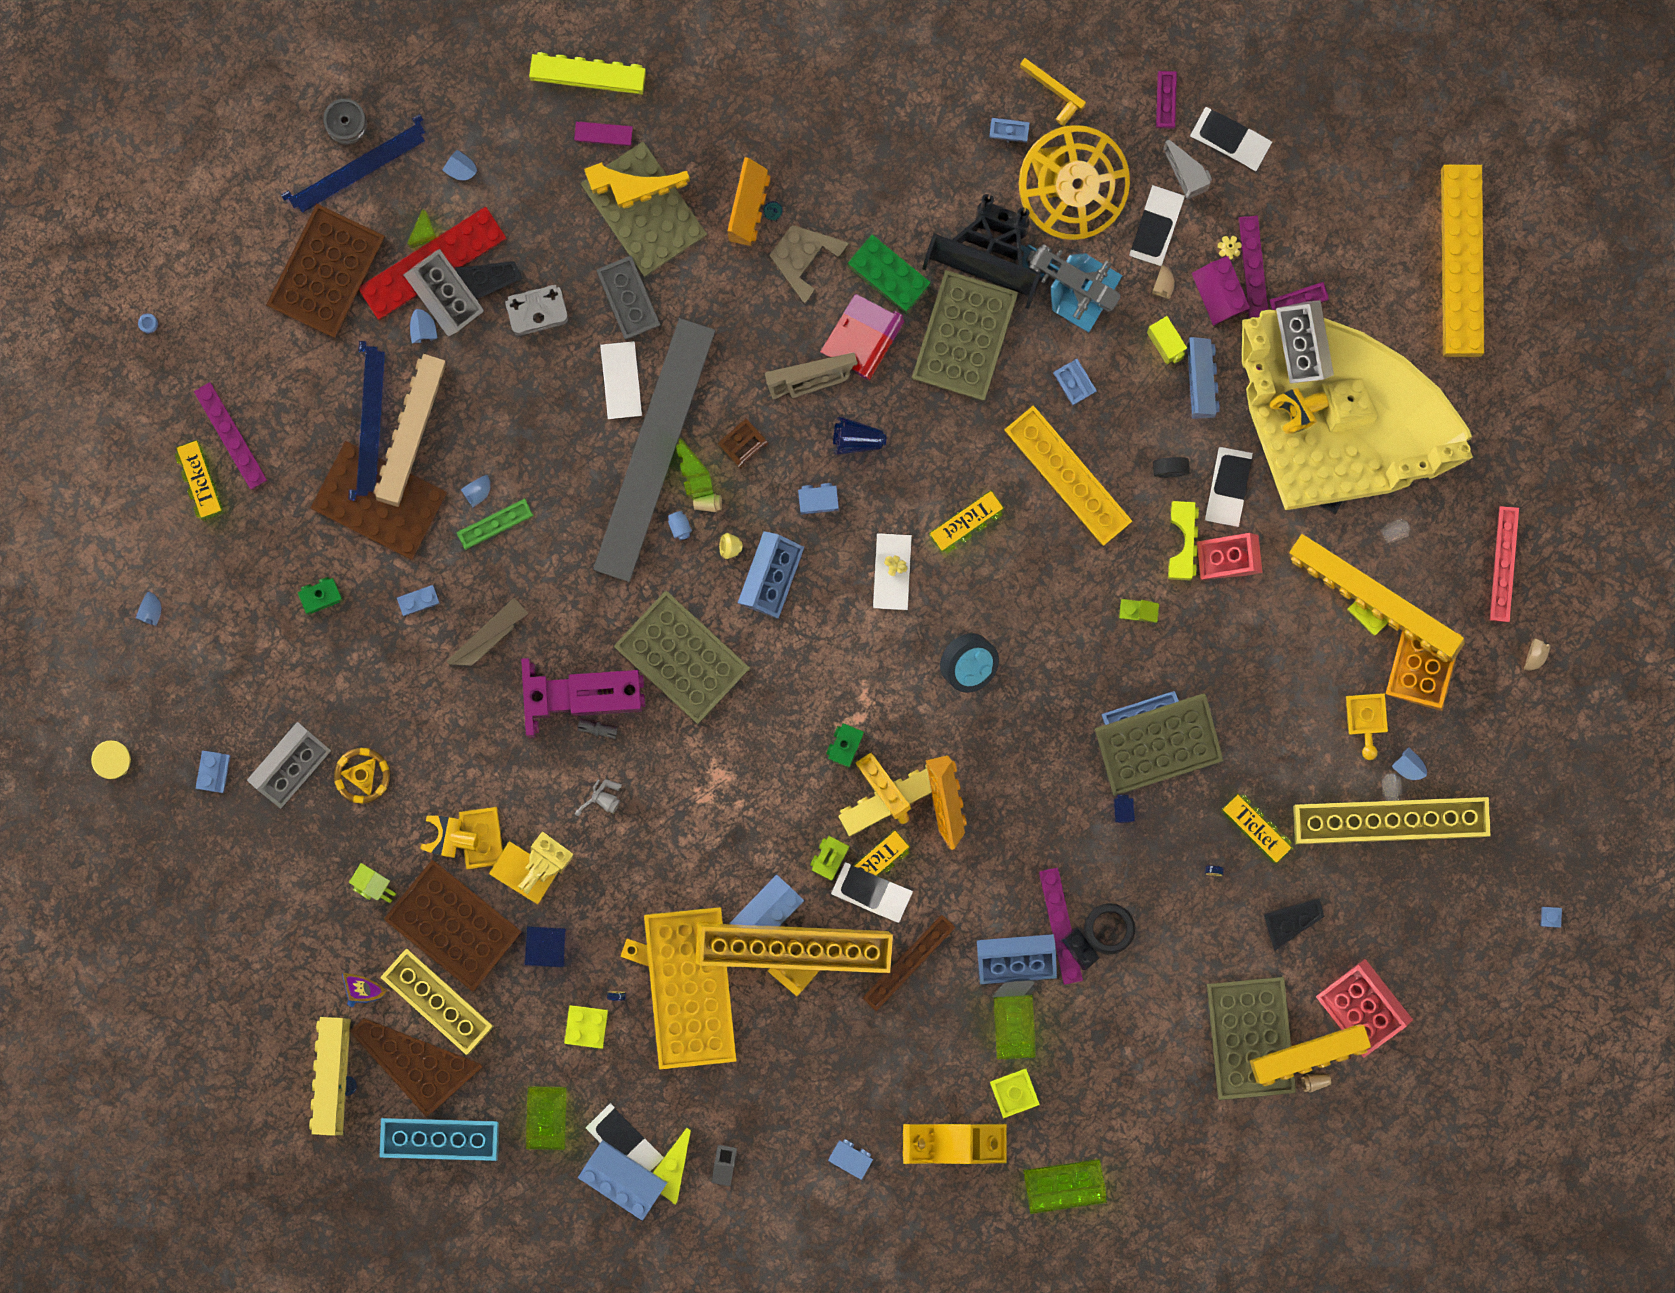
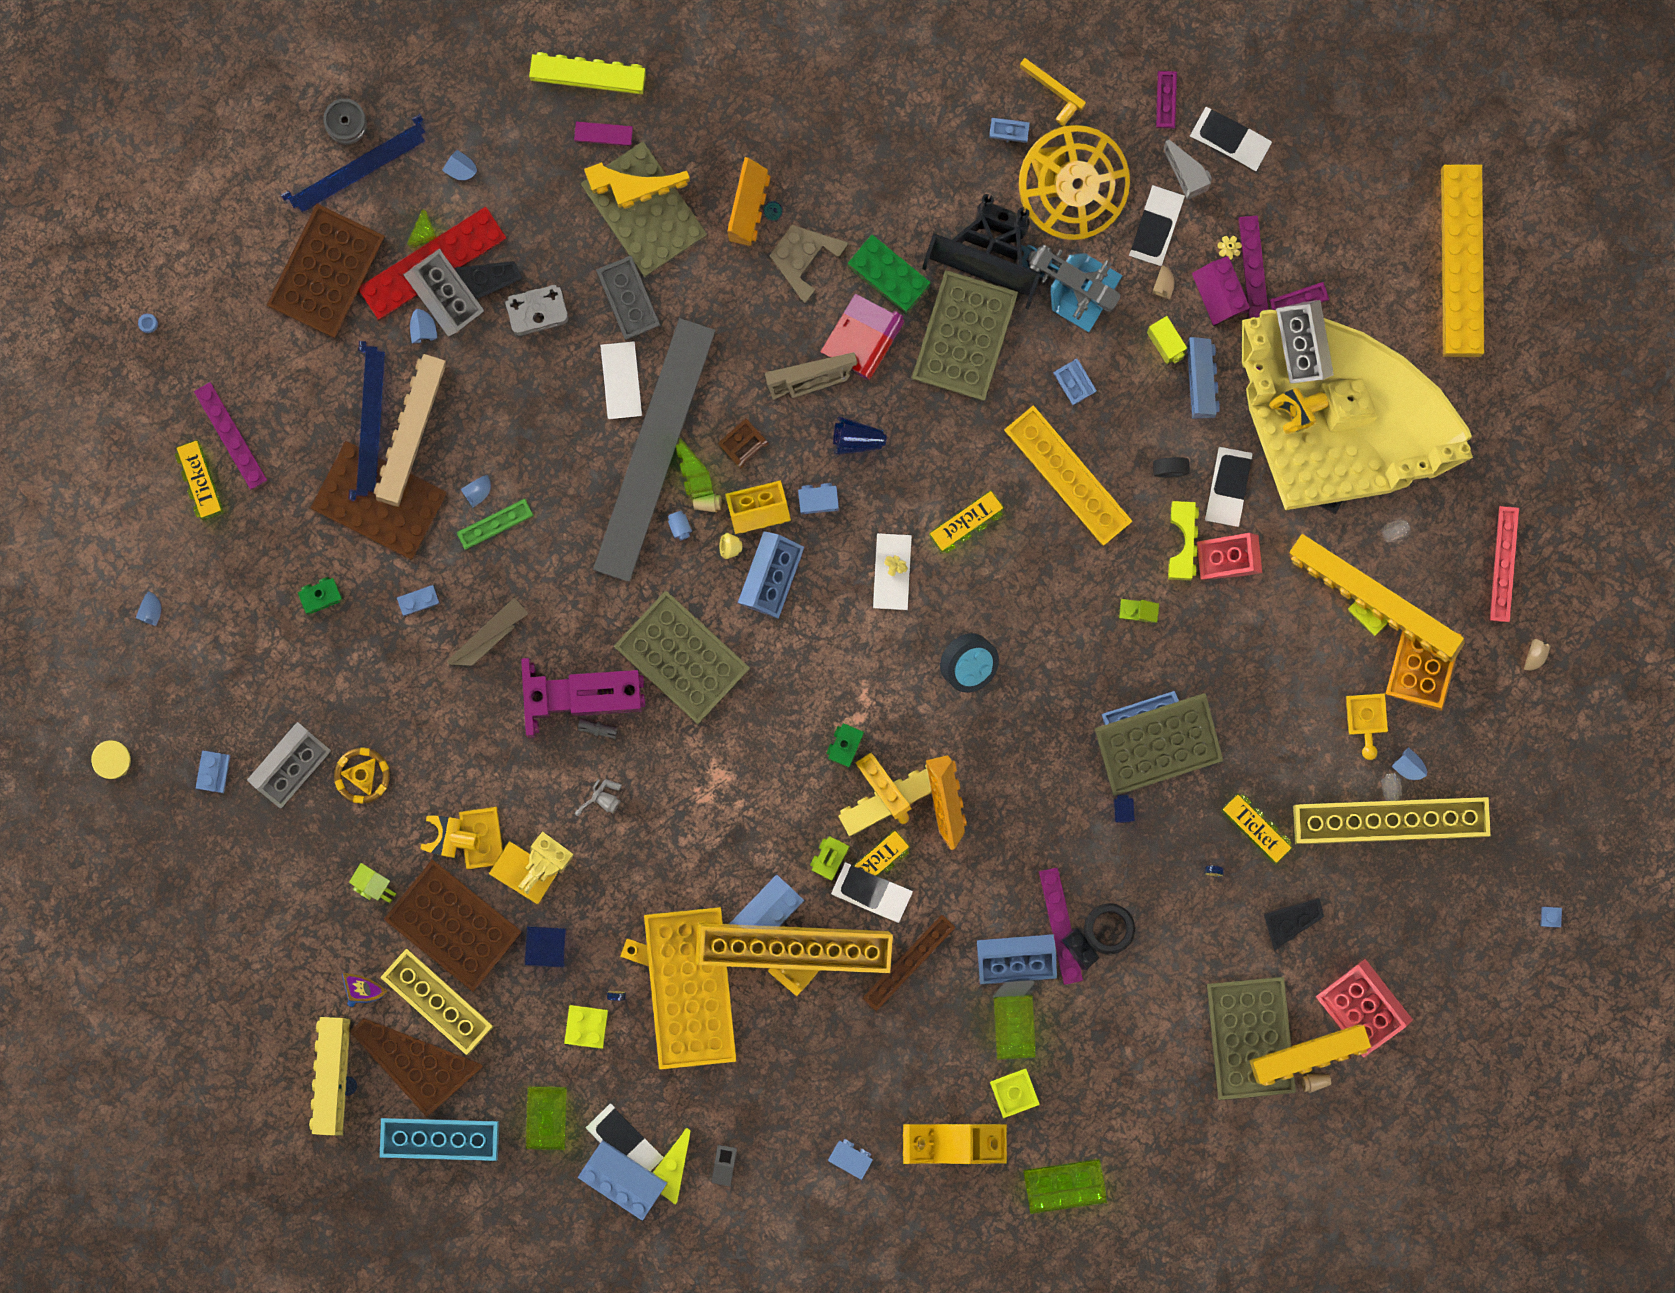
none -> yellow slope [725,480,791,534]

